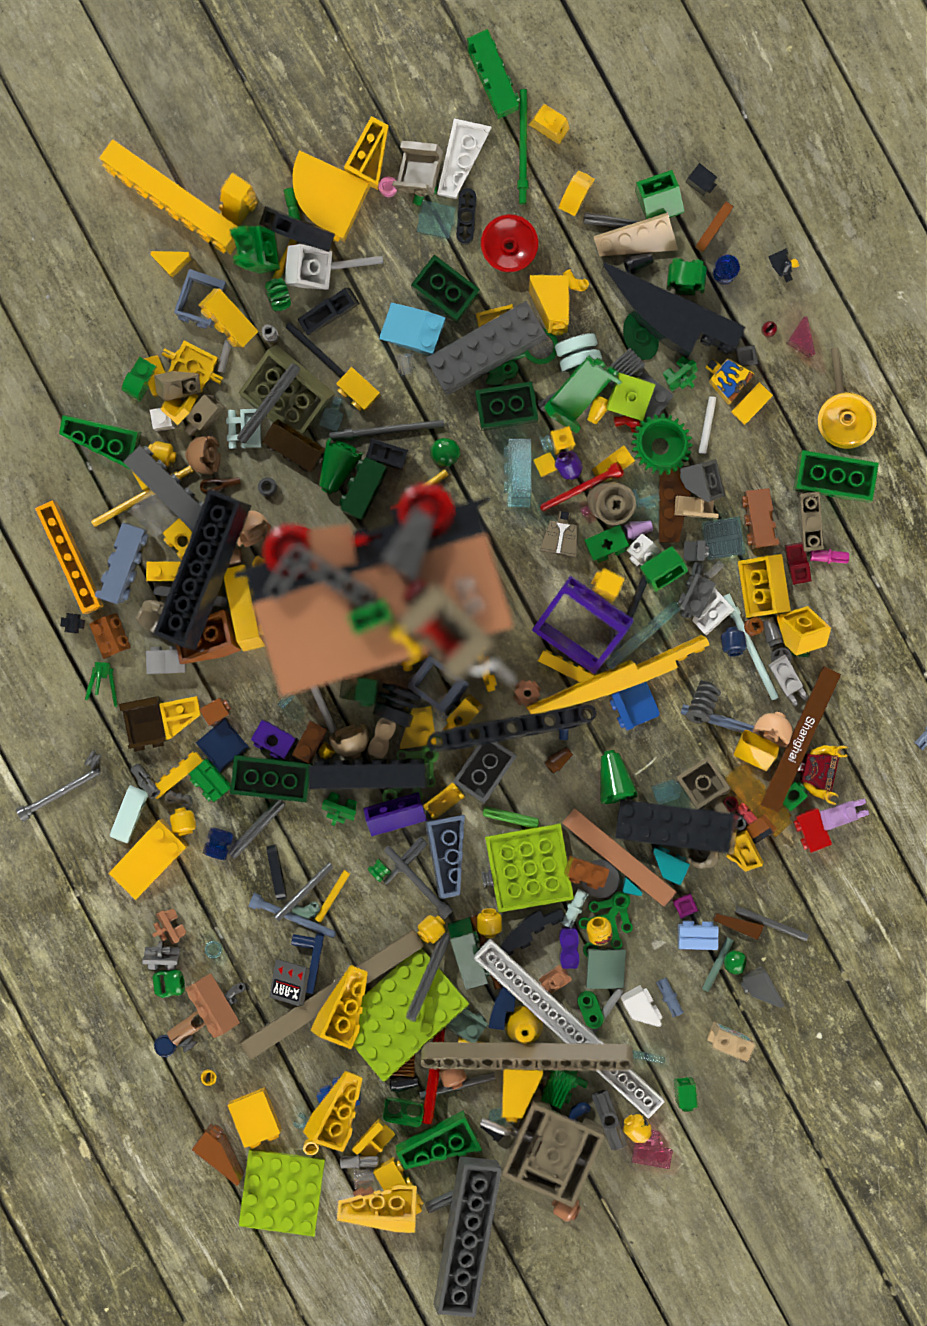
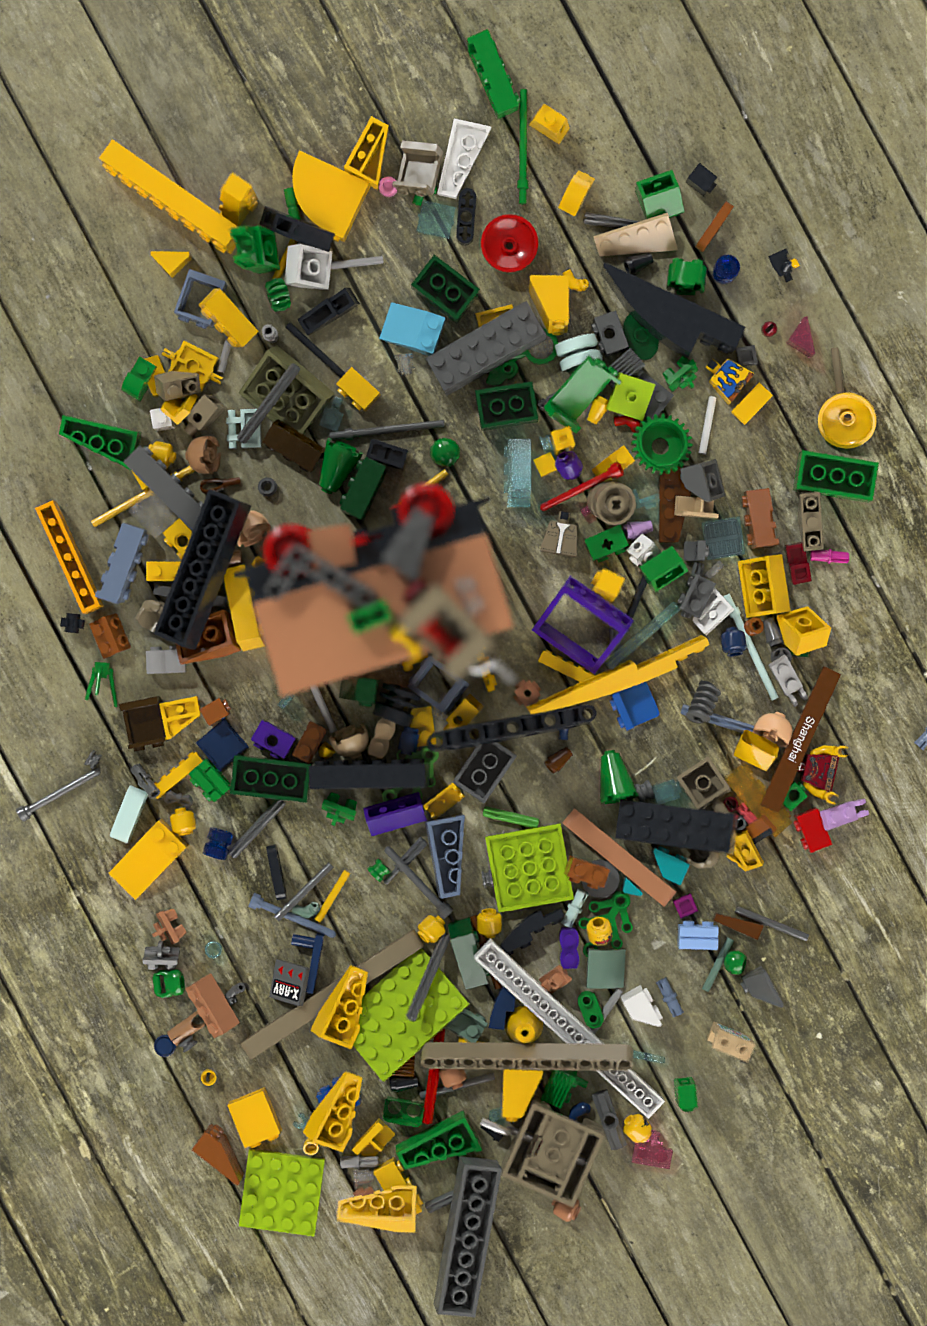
none -> dark blue brick [397,726,420,755]
none -> dark grey brick [591,310,629,357]
none -> dark grey wheel [634,780,655,802]

